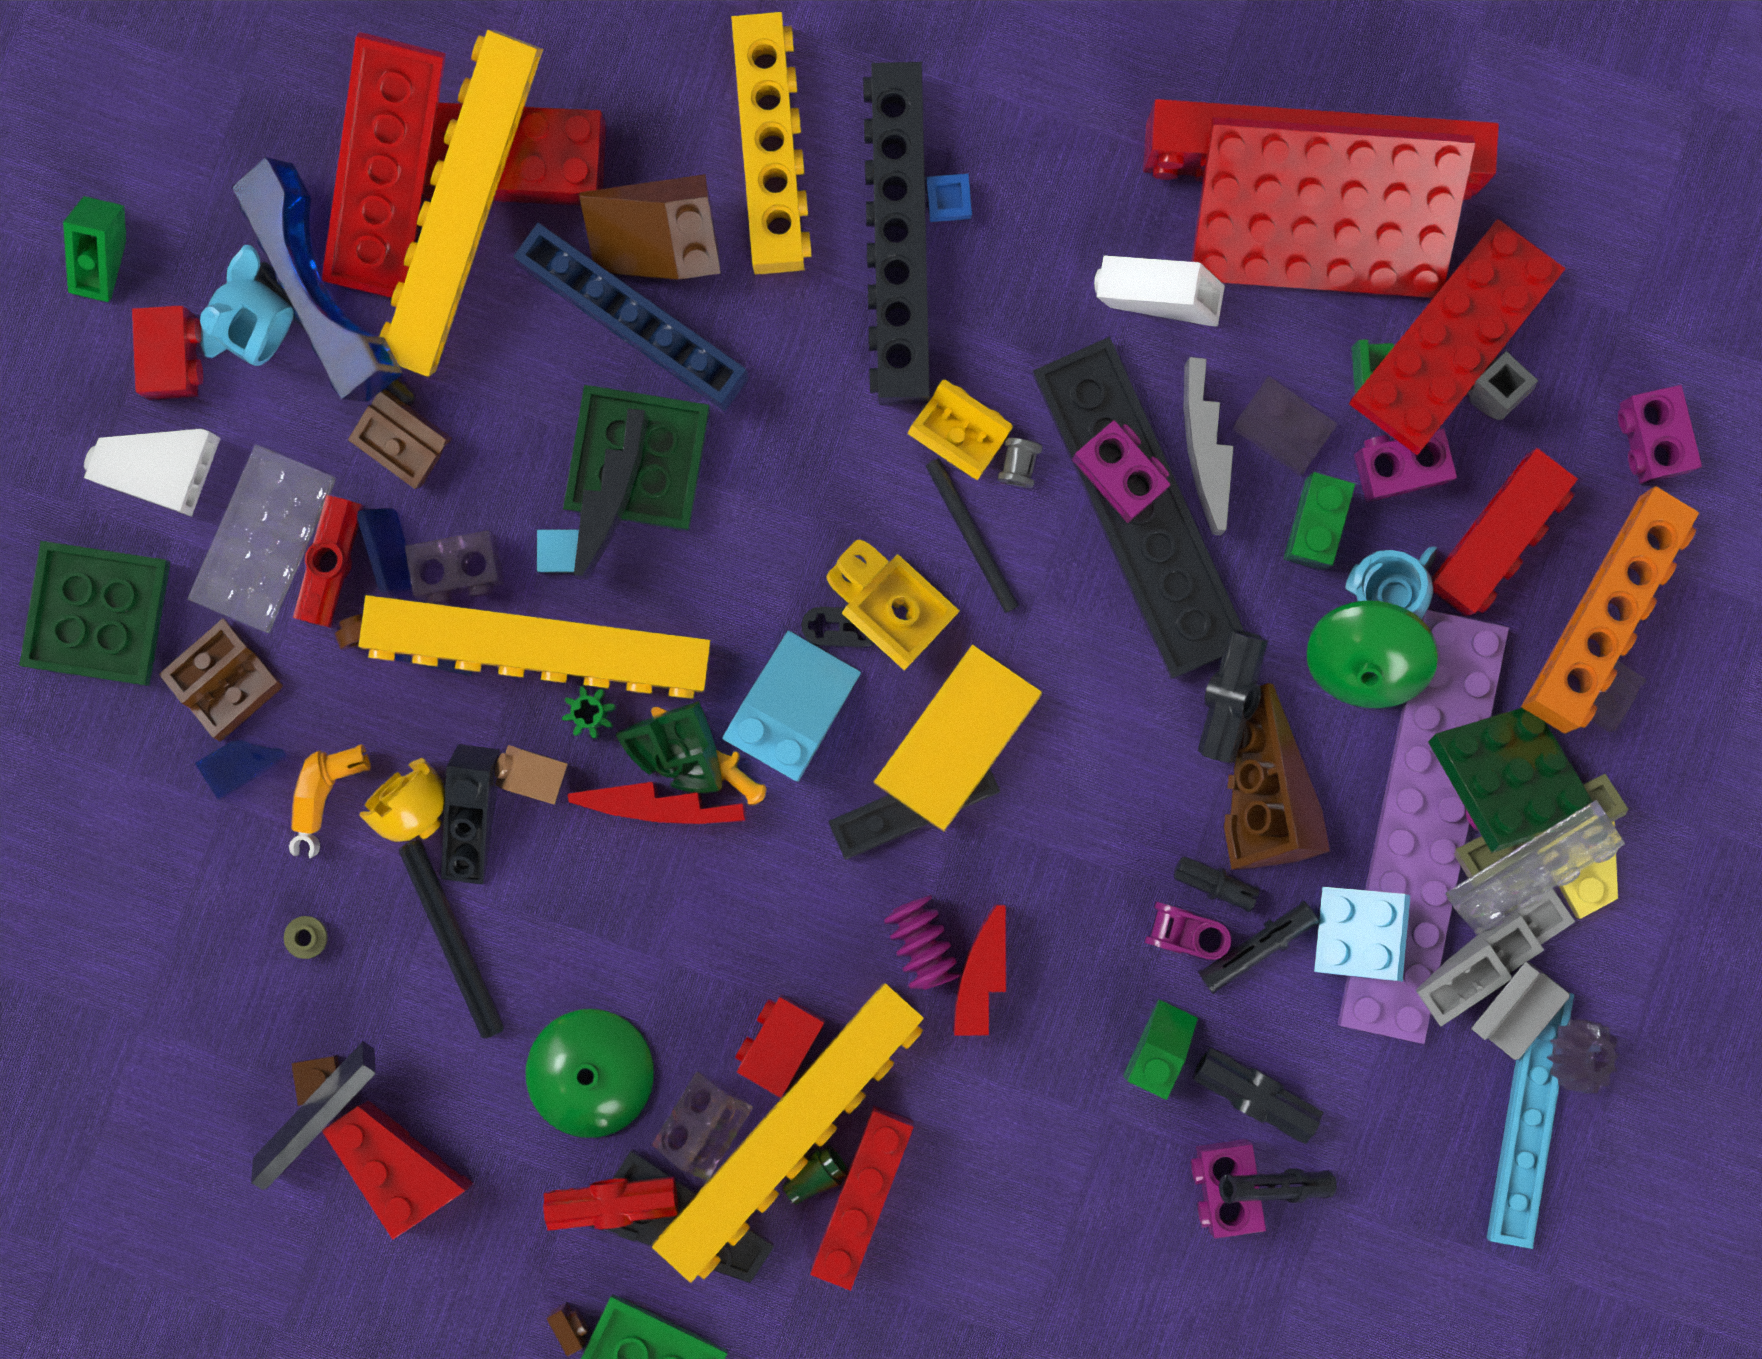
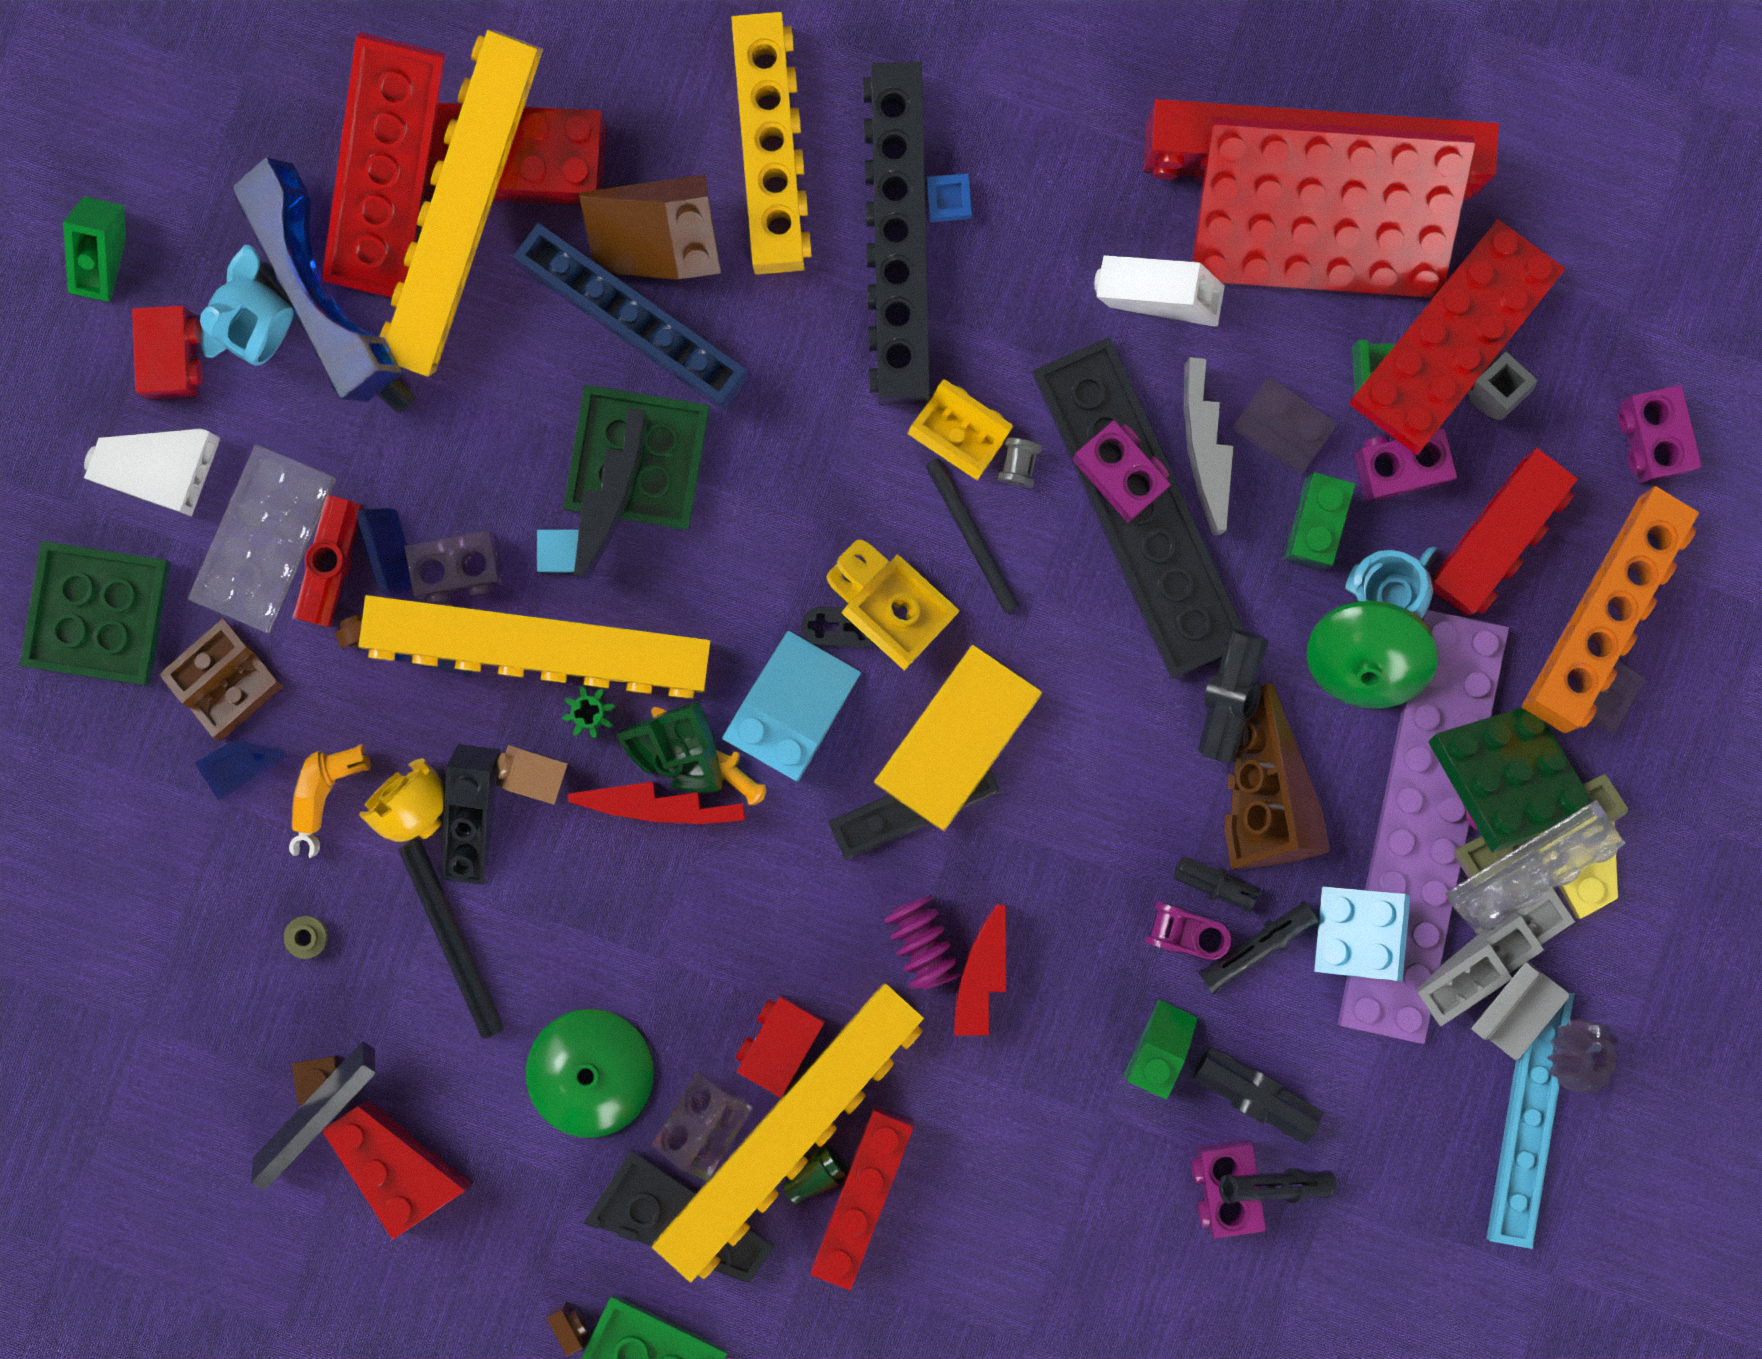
reddish brown plate [348,388,452,489] -> none
red piece [543,1177,679,1231] -> none

